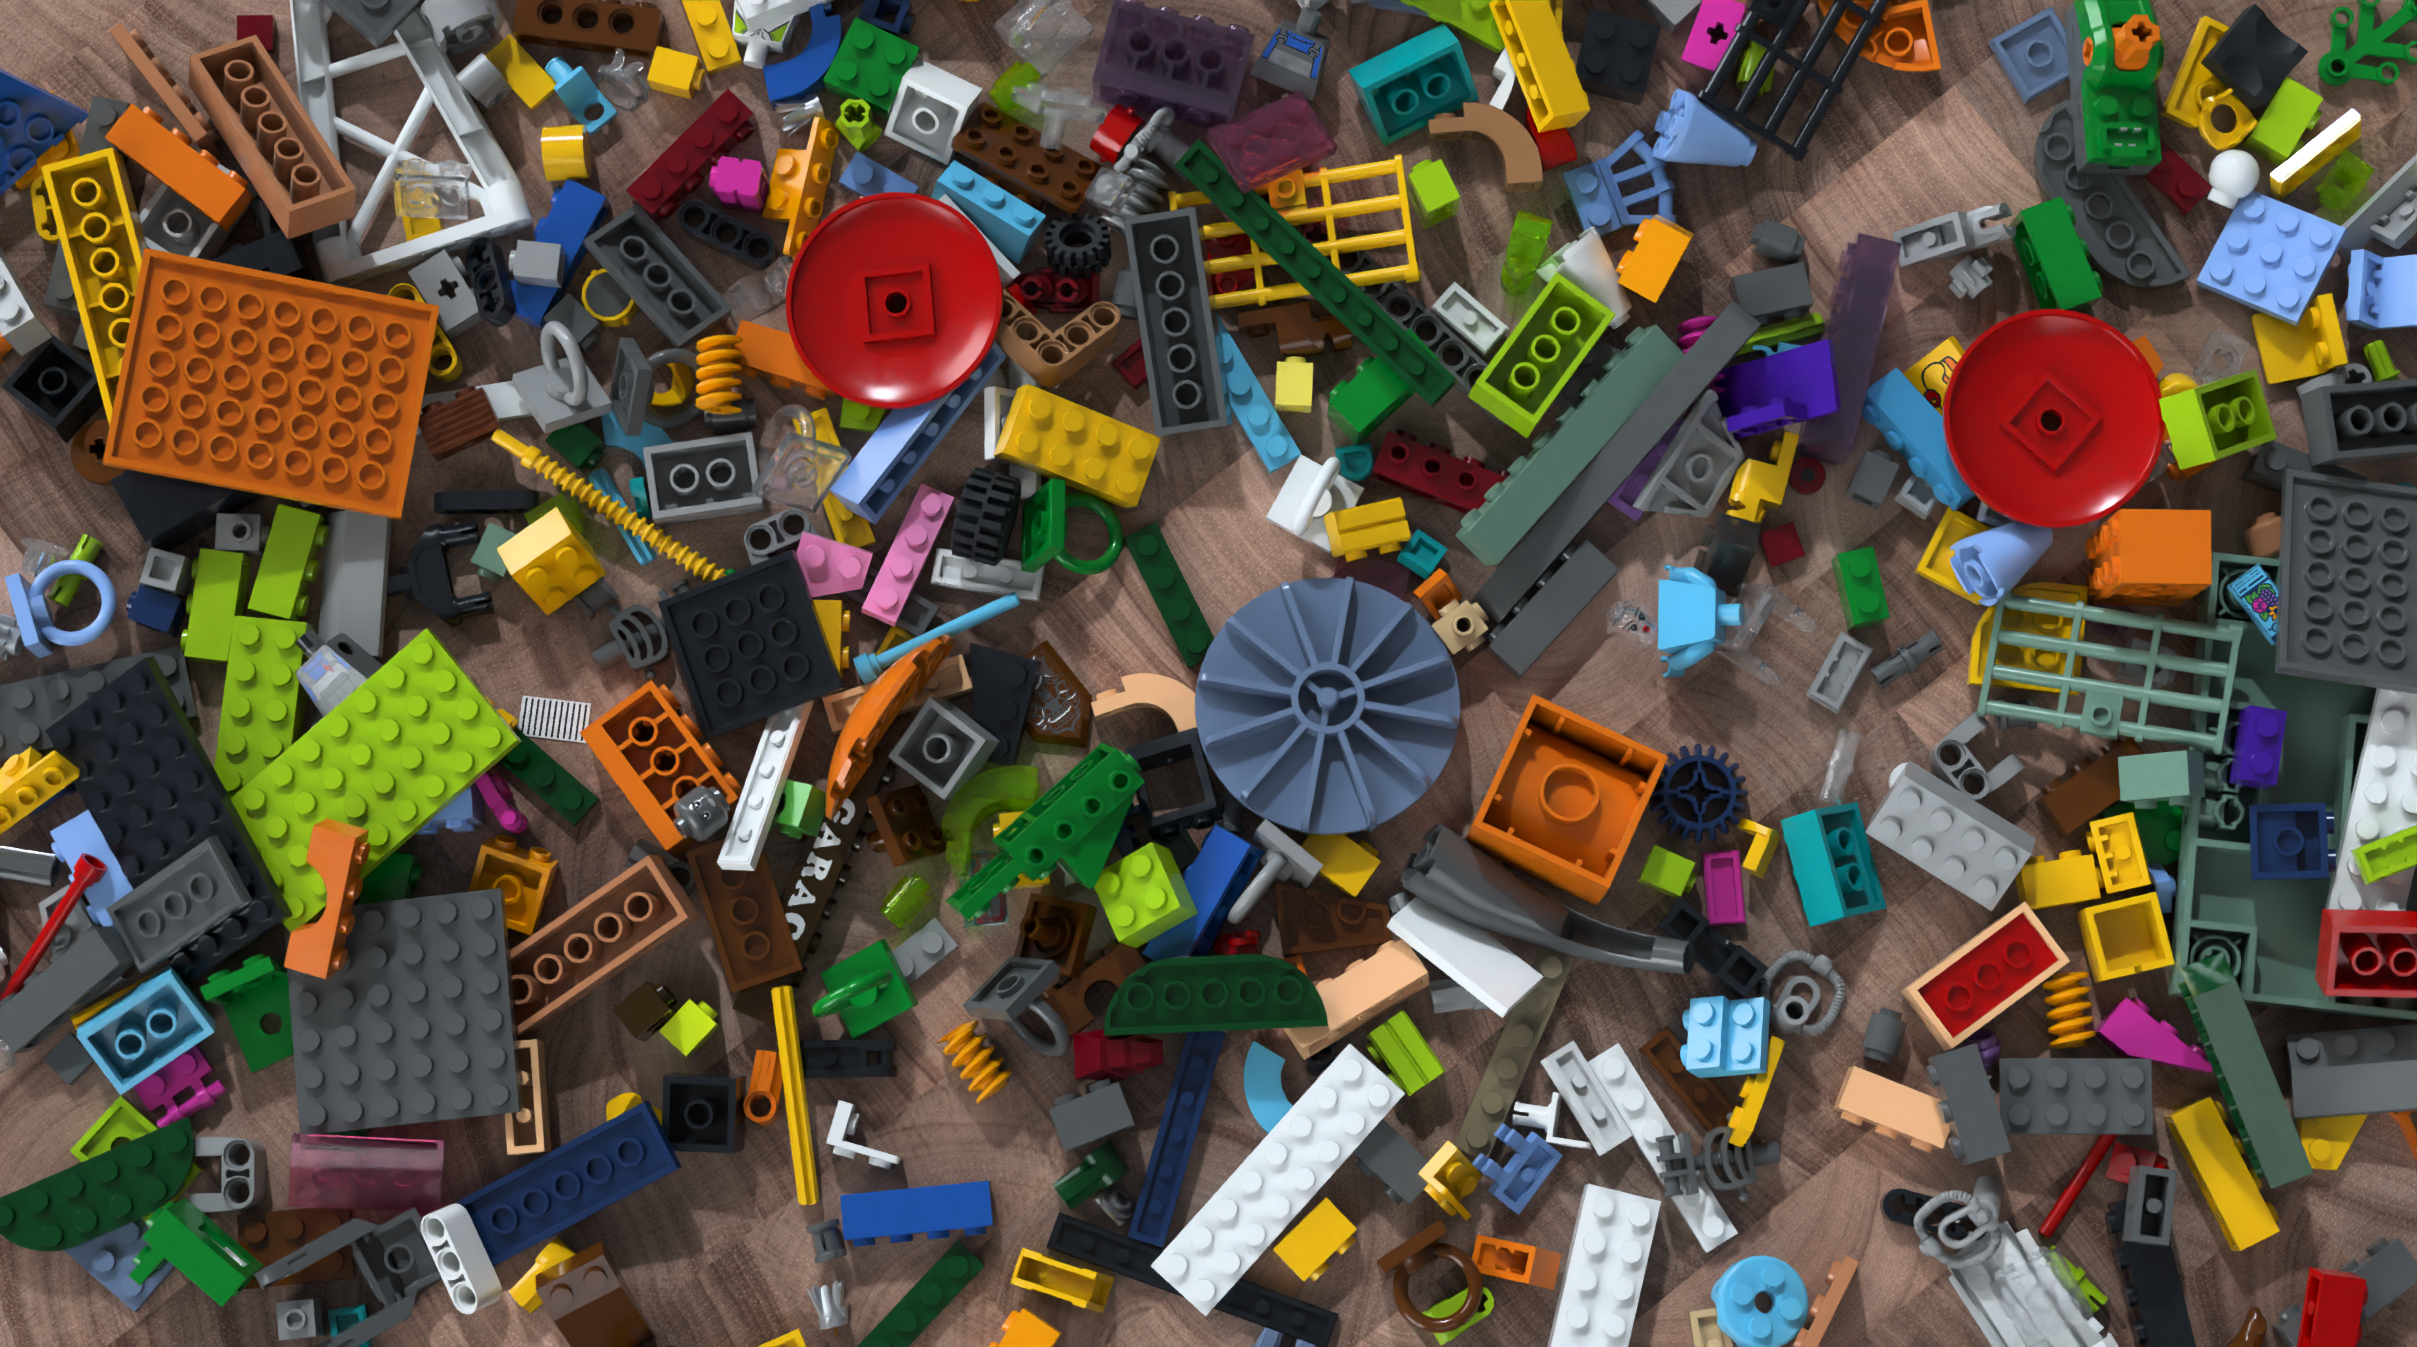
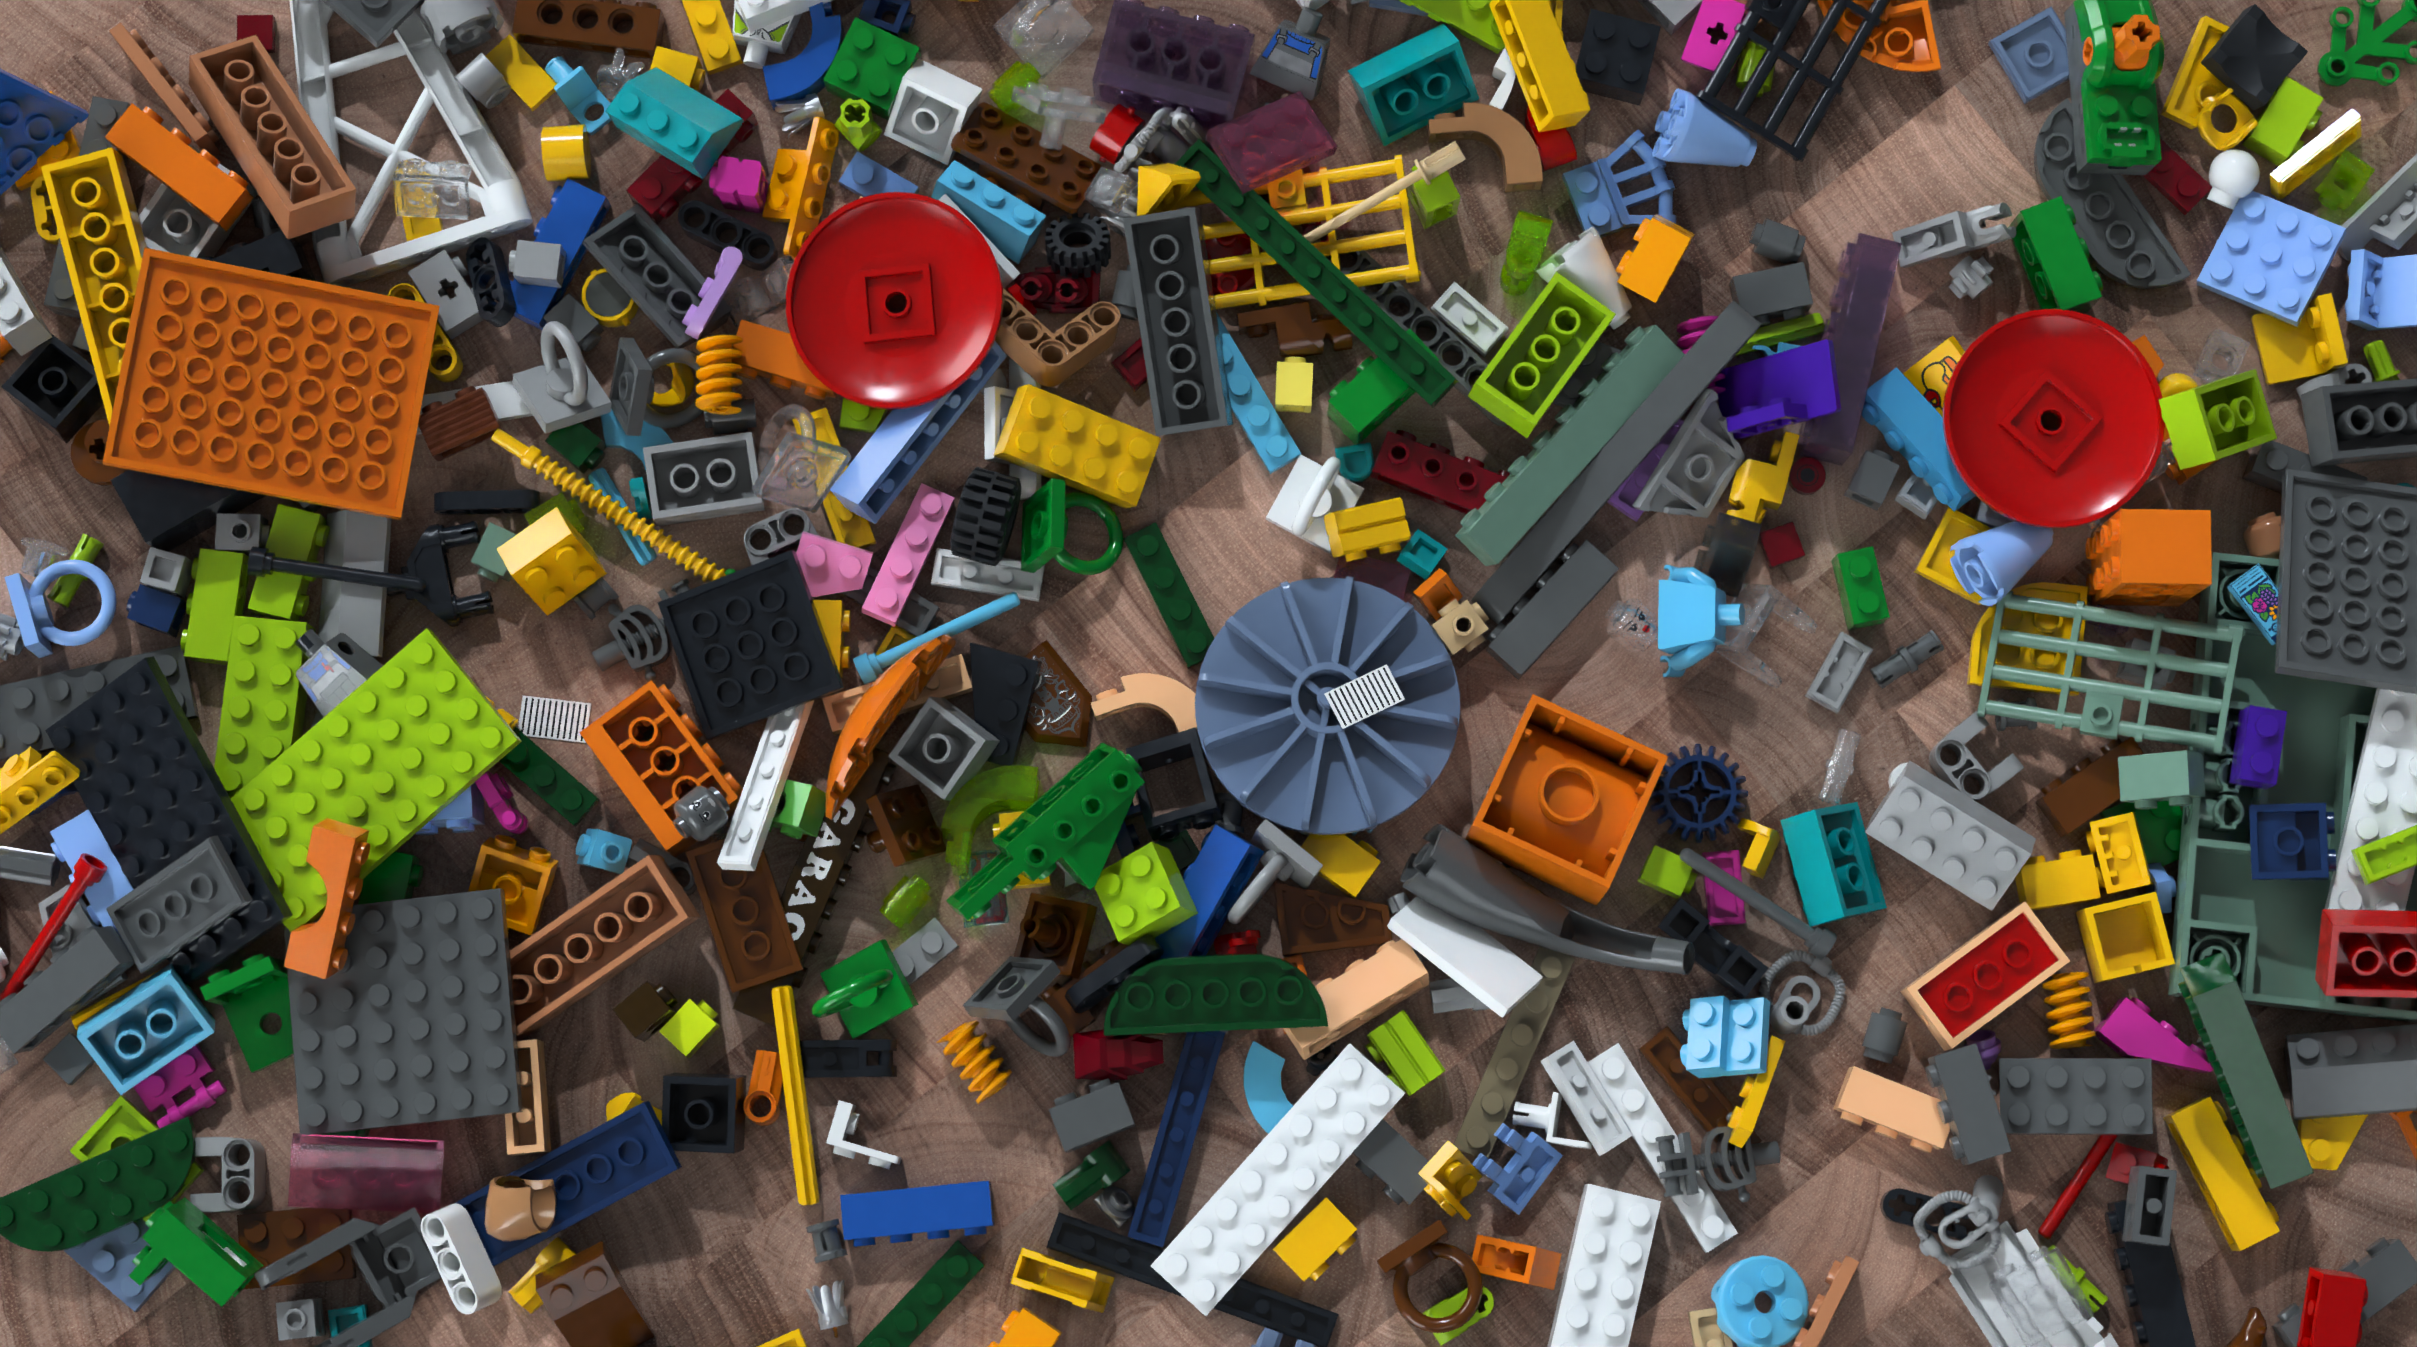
none -> black piece [248,546,427,592]
none -> medium nougat piece [484,1175,556,1242]
none -> medium azure bracket [576,828,632,874]
none -> teal slope [605,67,744,179]
none -> lavender plate [682,247,743,340]
none -> black beam [1065,934,1164,1014]
none -> yellow slope [1137,163,1201,216]
none -> light grey axle [1169,107,1214,149]
none -> tan piece [1303,141,1466,243]
none -> white sticker [1324,664,1405,729]
none -> dark grey piece [1680,848,1837,960]

